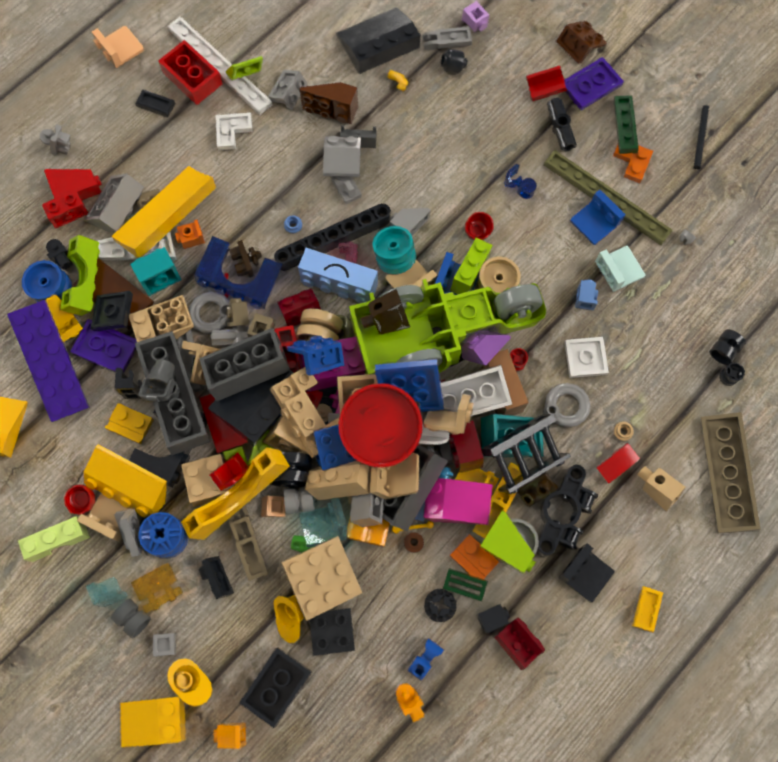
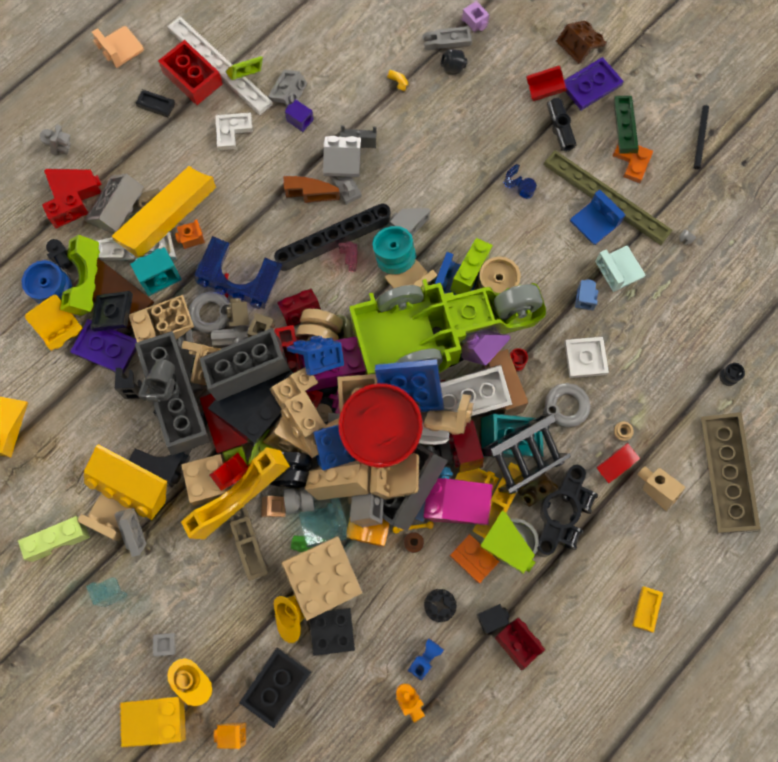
dark purple plate [7,300,90,422] -> none
red hair [64,484,95,515] -> none
yellow plate [105,403,154,444] -> none
dark grey wheel [111,599,151,639] -> none
clear yellow plate [131,563,183,613] -> none
blue wheel [138,512,188,559] -> none
black hinge [198,556,234,600] -> none
dark brown hips [229,240,262,278] -> none
medium blue plate [284,215,302,233] -> none
light blue brick [298,248,378,304] -> none
reddish brown slope [299,82,358,124] -> none
black slope [336,7,421,74] -> none
dark brown torso [360,289,410,335] -> none
dark green tile [443,568,488,601] -> none
red hair [464,212,494,240] -> none
black bracket [559,543,615,603] -> none
black wheel [709,329,746,365] -> none
none -> dark orange slope [283,176,340,203]
none -> dark purple brick [285,100,314,132]

